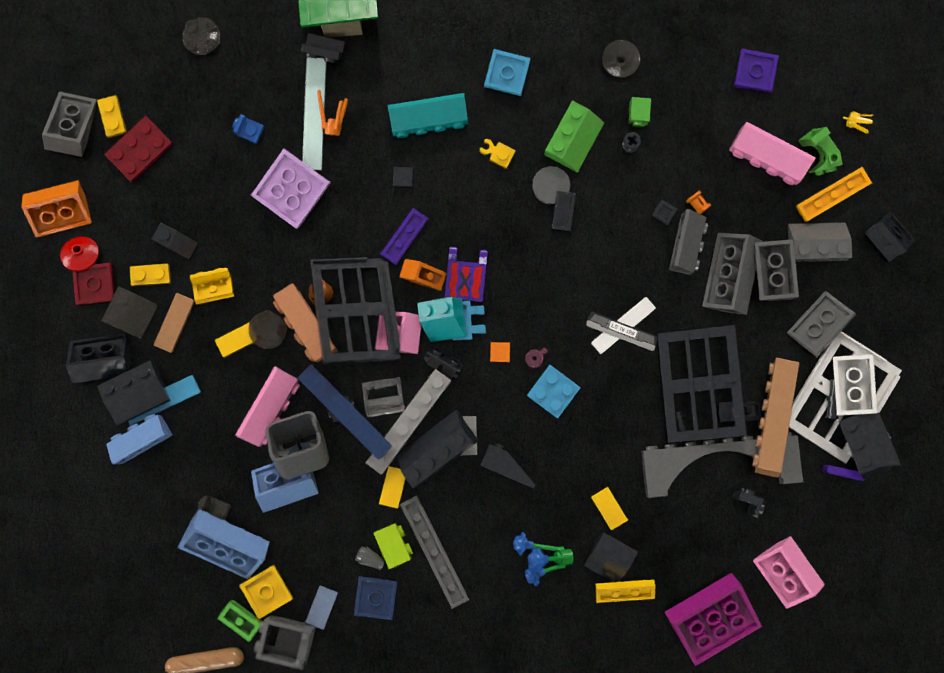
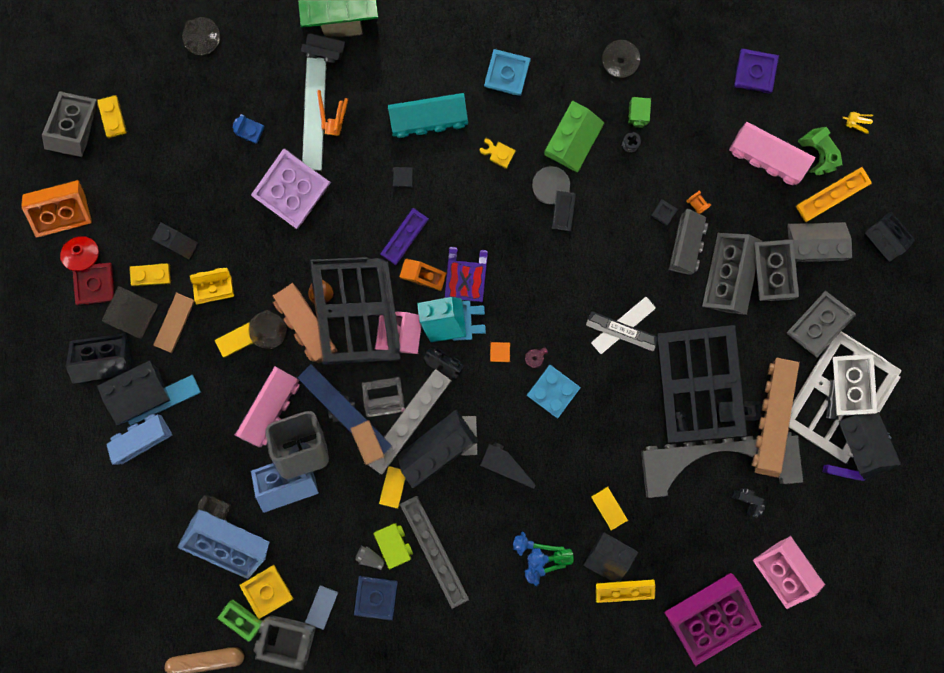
dark red plate [104,116,173,182] -> none
none -> medium nougat tile [351,421,385,465]

